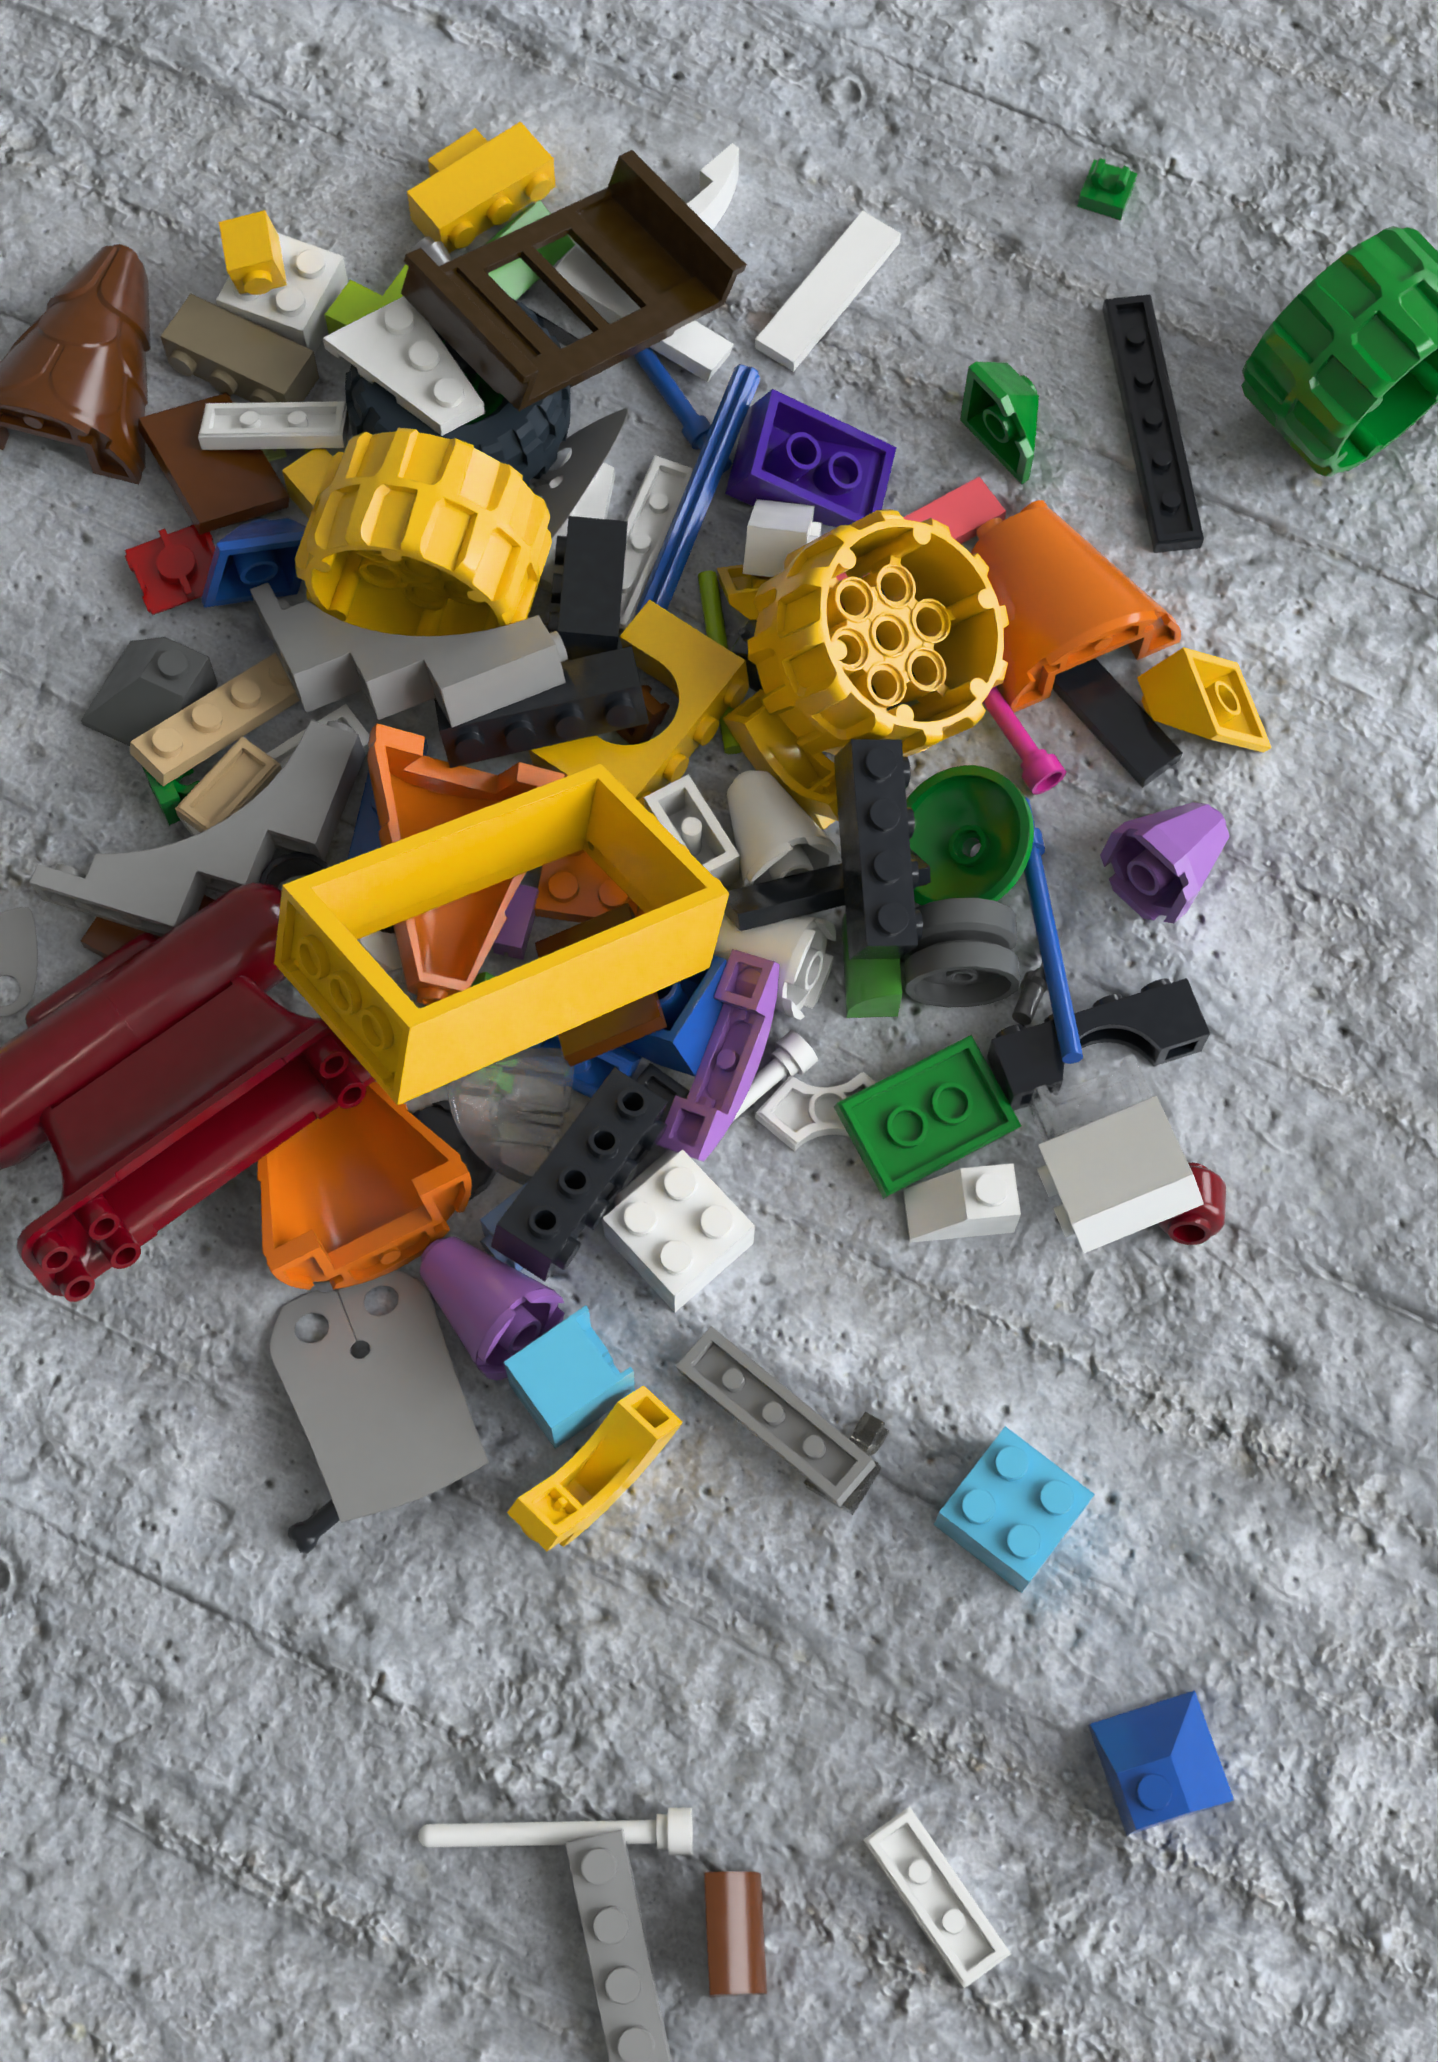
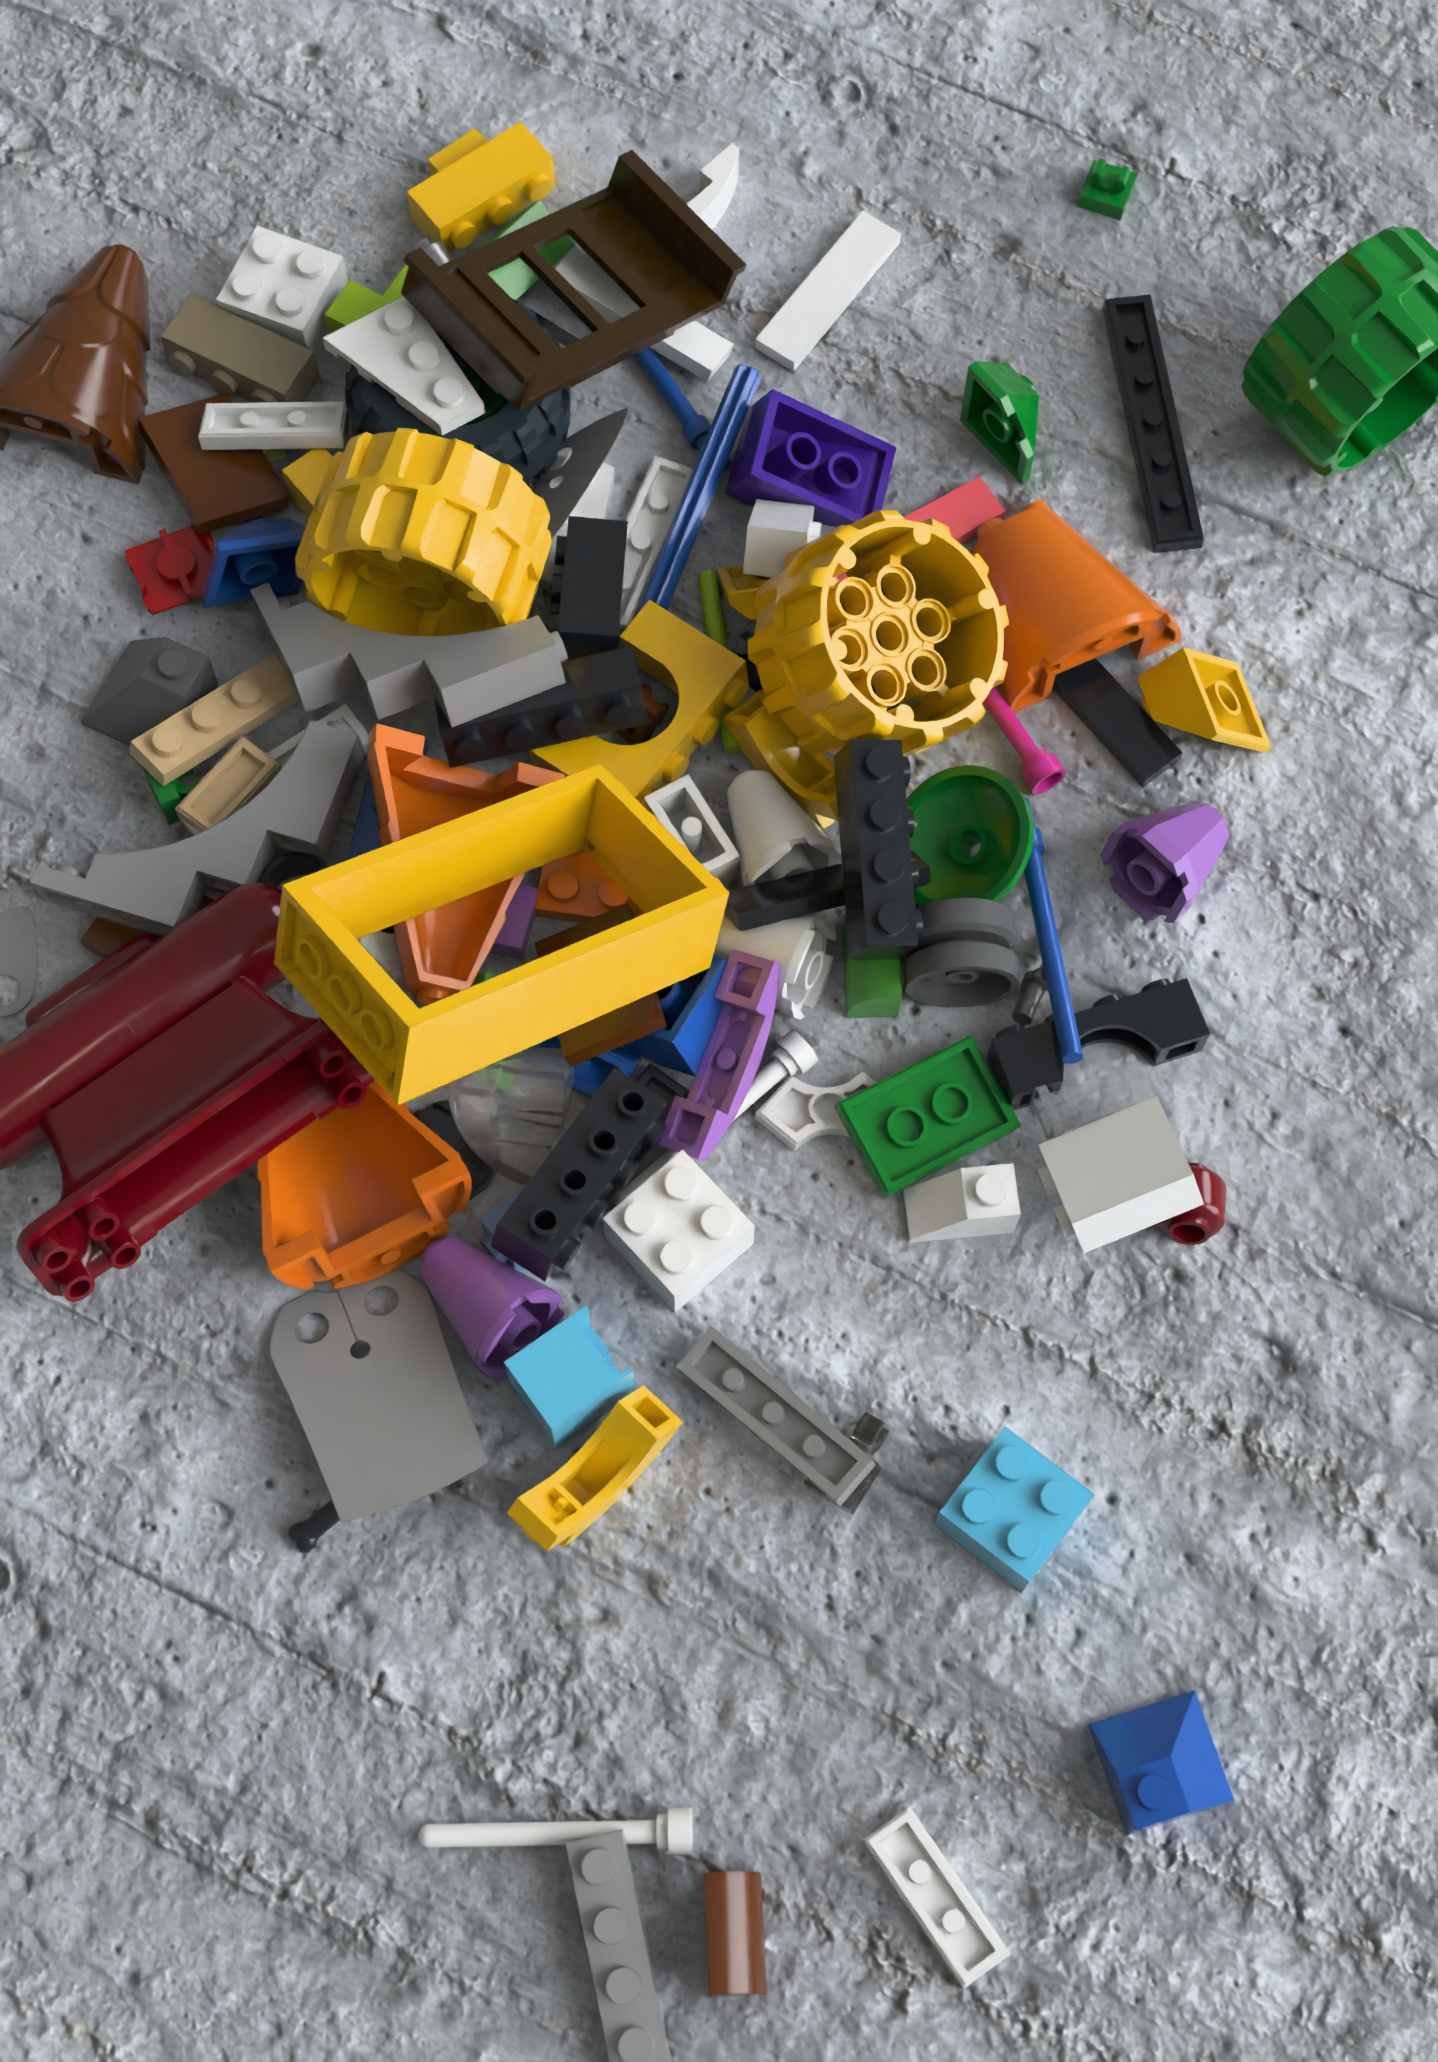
yellow brick [219,210,287,295] -> none

